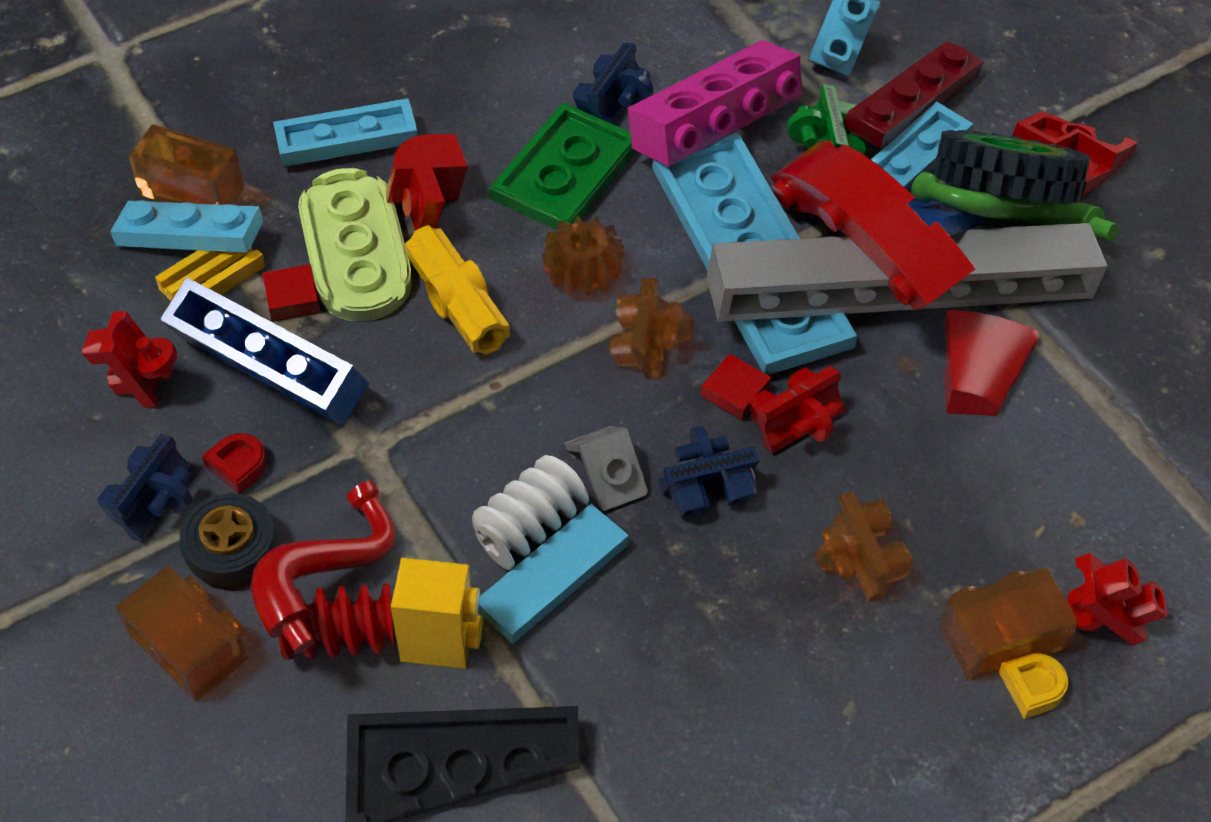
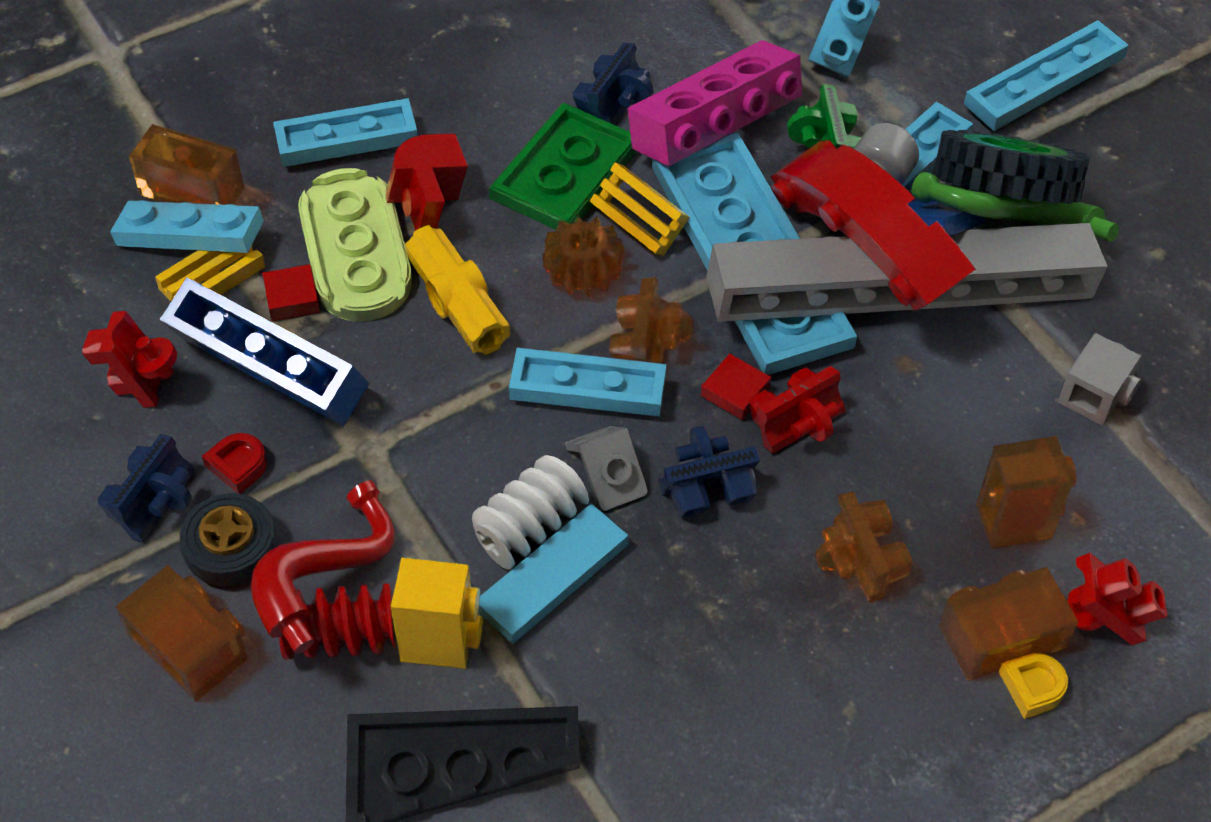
dark red plate [844,41,983,149] -> none
red slope [944,310,1039,416] -> none
red slope [1012,112,1138,197] -> none
none -> medium azure plate [509,348,666,417]
none -> yellow tile [590,162,690,256]
none -> light grey head [853,123,919,185]
none -> medium azure plate [964,20,1129,131]
none -> clear orange brick [976,436,1076,548]
none -> light grey brick [1058,333,1141,426]

